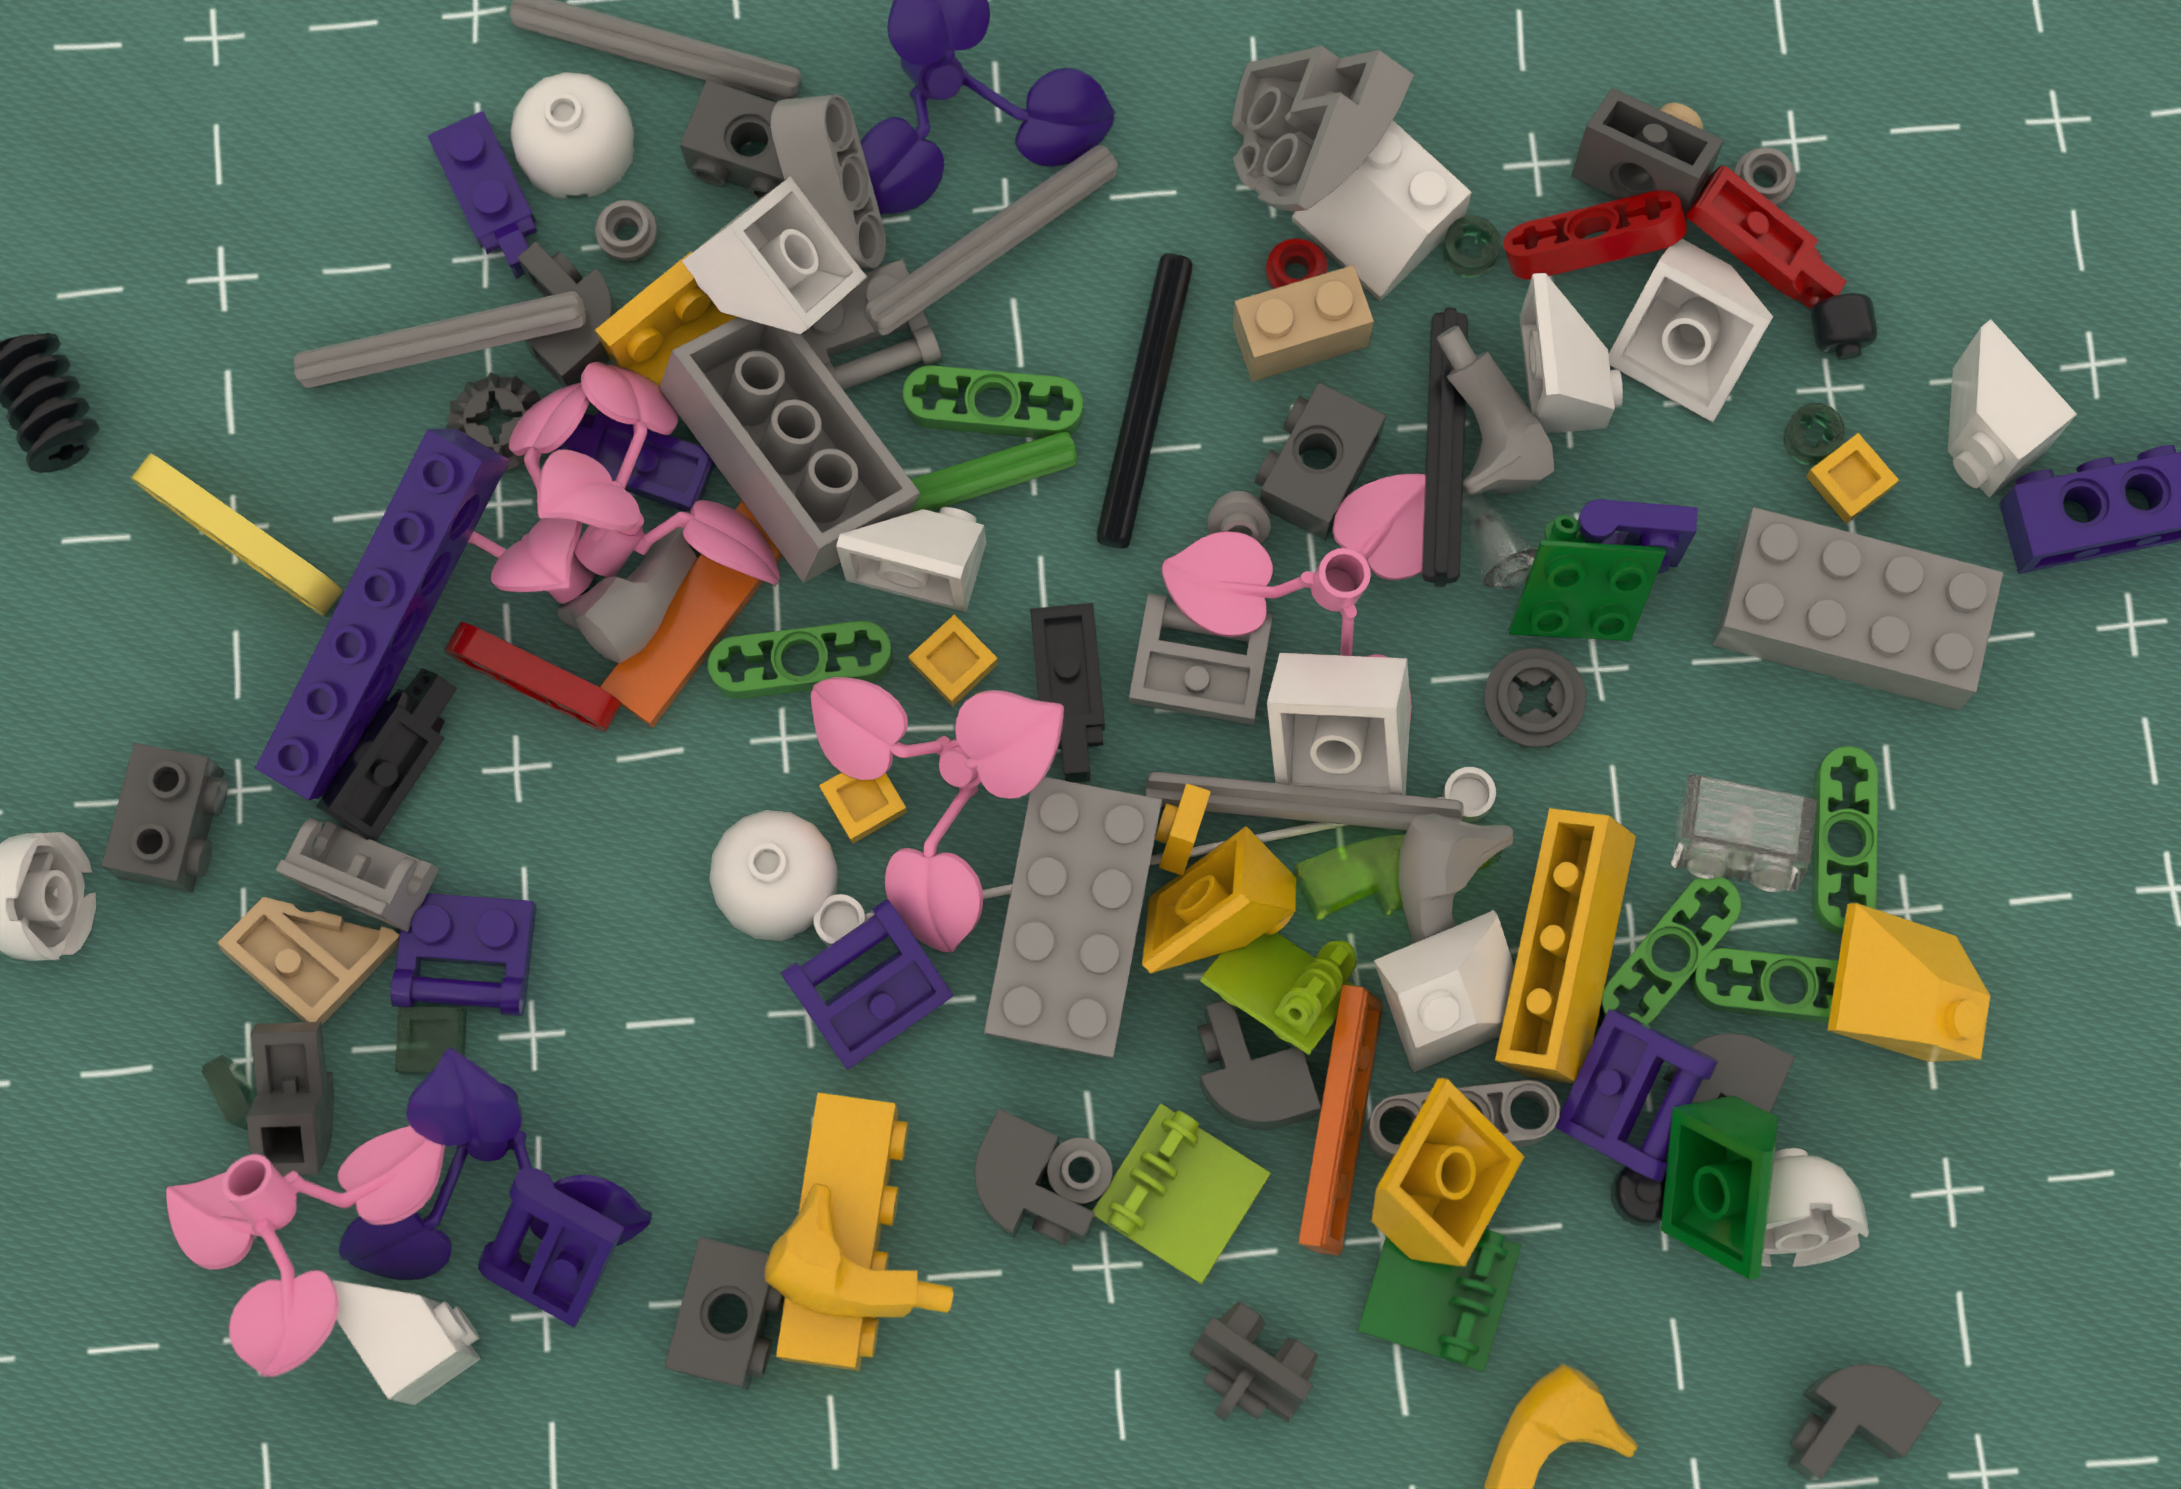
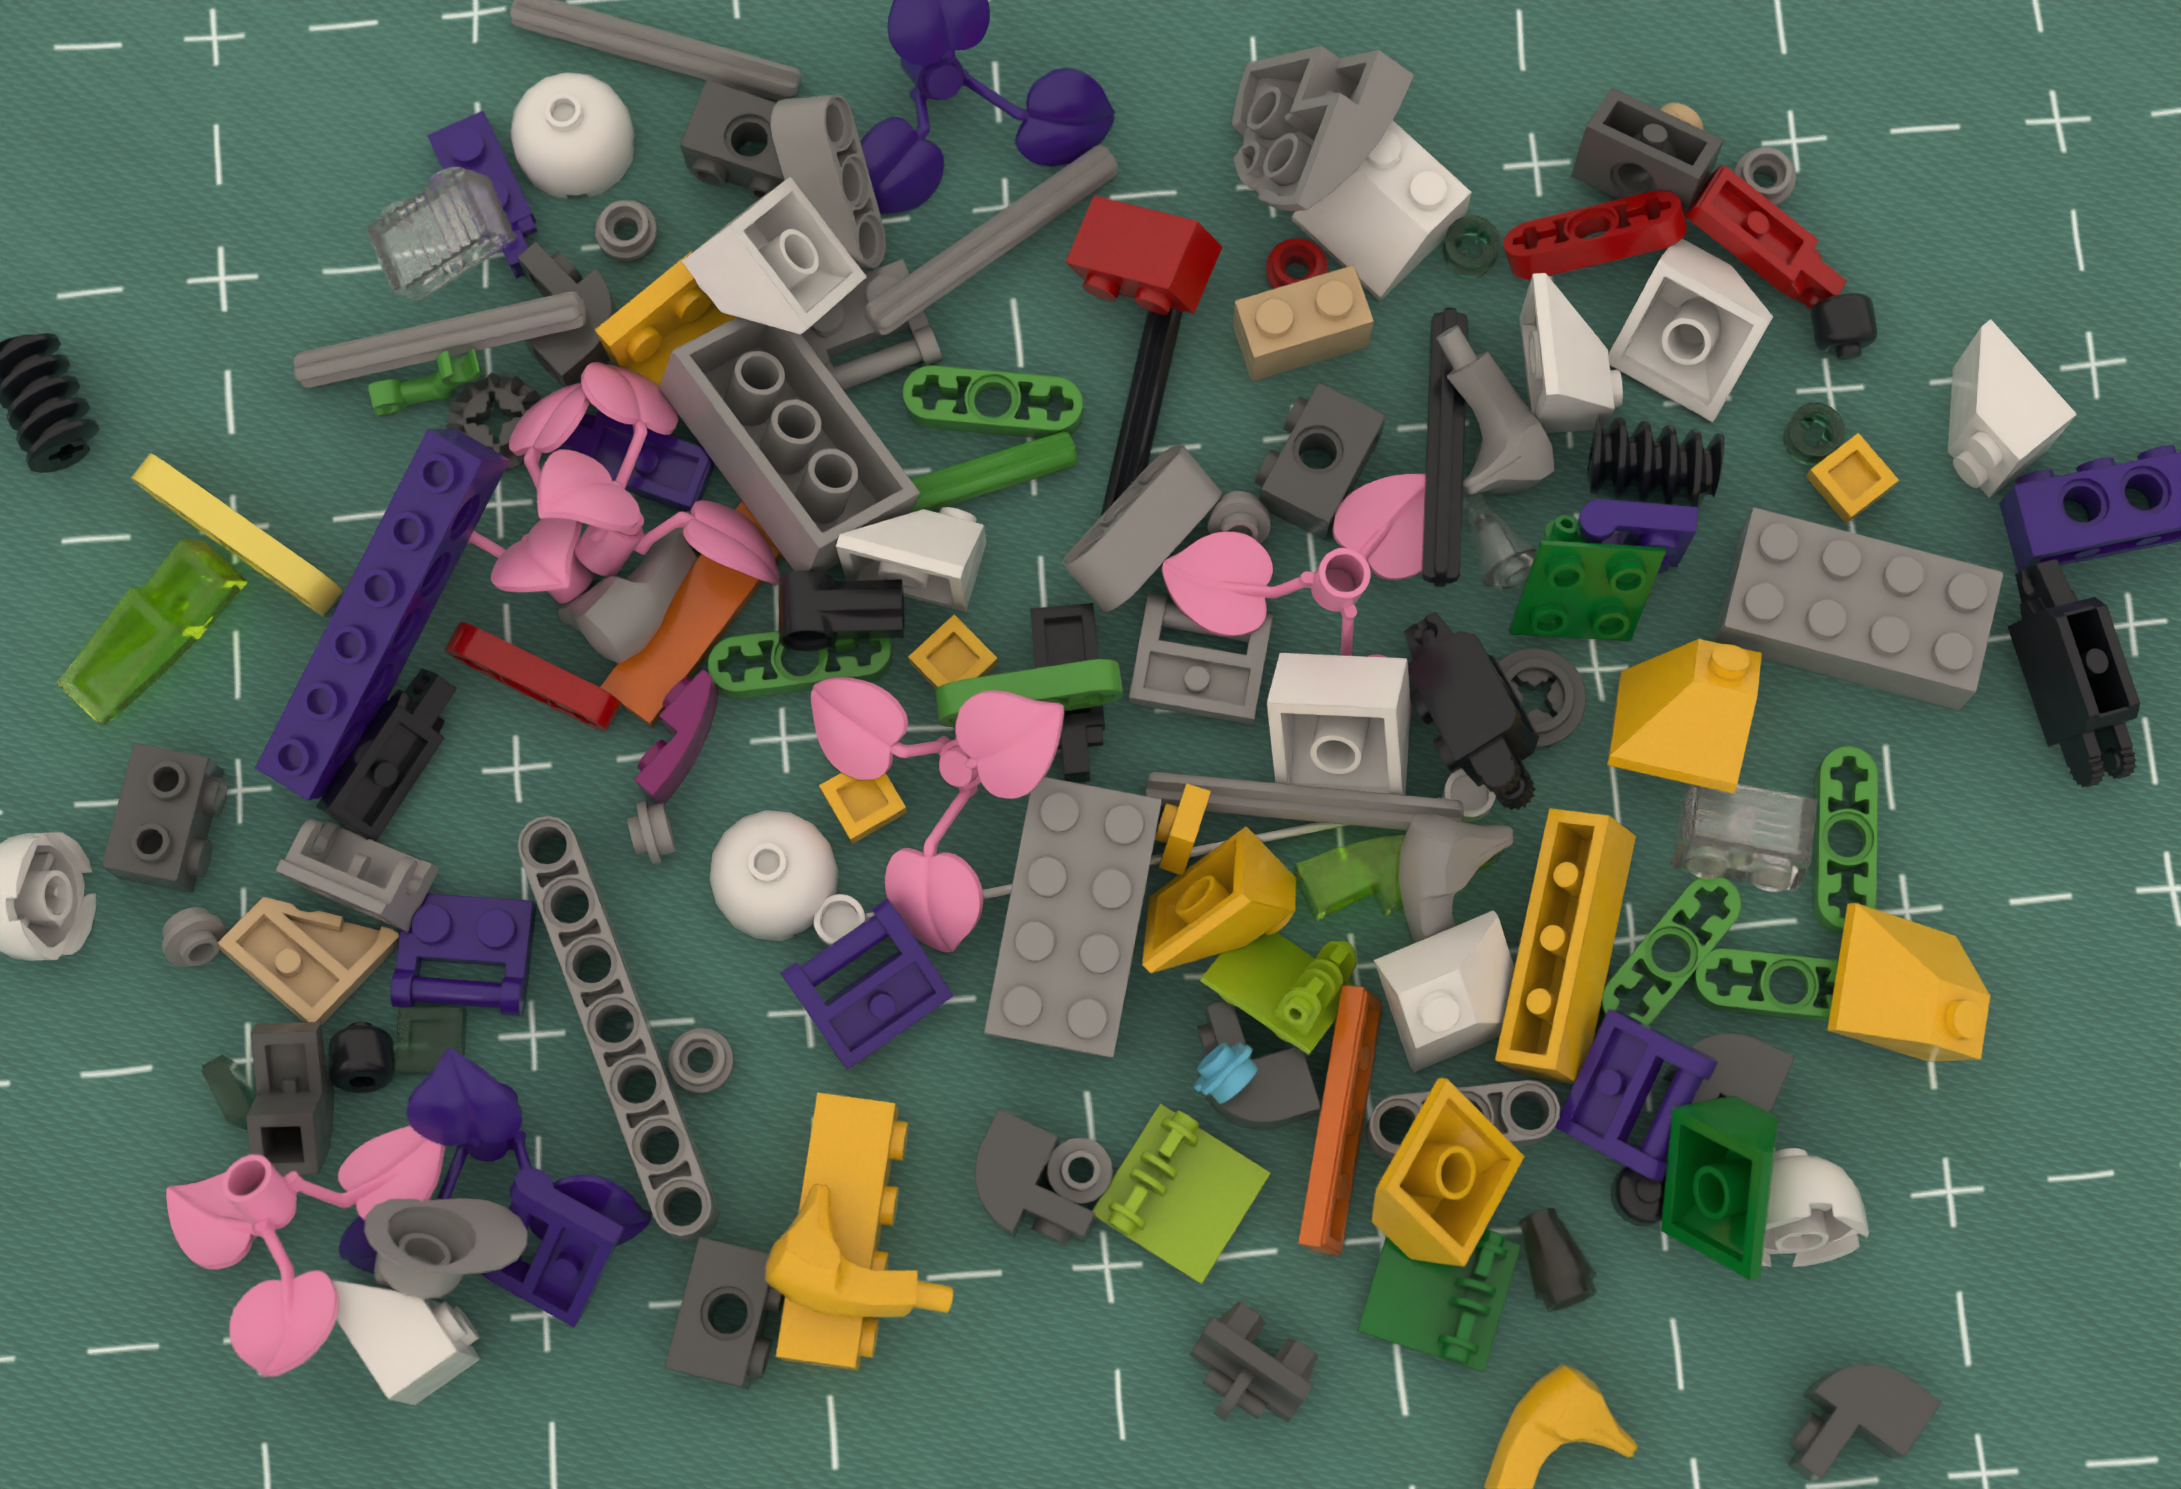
none -> clear neon green slope [56,539,248,725]
none -> light grey plate [162,907,227,967]
none -> black piece [328,1022,395,1093]
none -> light grey piece [364,1198,527,1299]
none -> clear brick [365,167,517,302]
none -> bright green arm [368,348,482,417]
none -> light grey beam [518,816,719,1242]
none -> light grey plate [627,800,676,864]
none -> magenta slope [634,669,719,804]
none -> light grey plate [668,1028,734,1094]
none -> black piece [779,570,905,651]
none -> bright green beam [935,659,1124,727]
none -> light grey beam [1062,444,1222,612]
none -> red brick [1065,196,1222,315]
none -> medium azure plate [1193,1042,1258,1104]
none -> black hinge [1404,611,1539,811]
none -> clear smoke cone [1519,1208,1597,1312]
none -> black piece [1587,414,1725,508]
none -> yellow slope [1607,639,1762,794]
none -> black hinge [2007,559,2140,788]

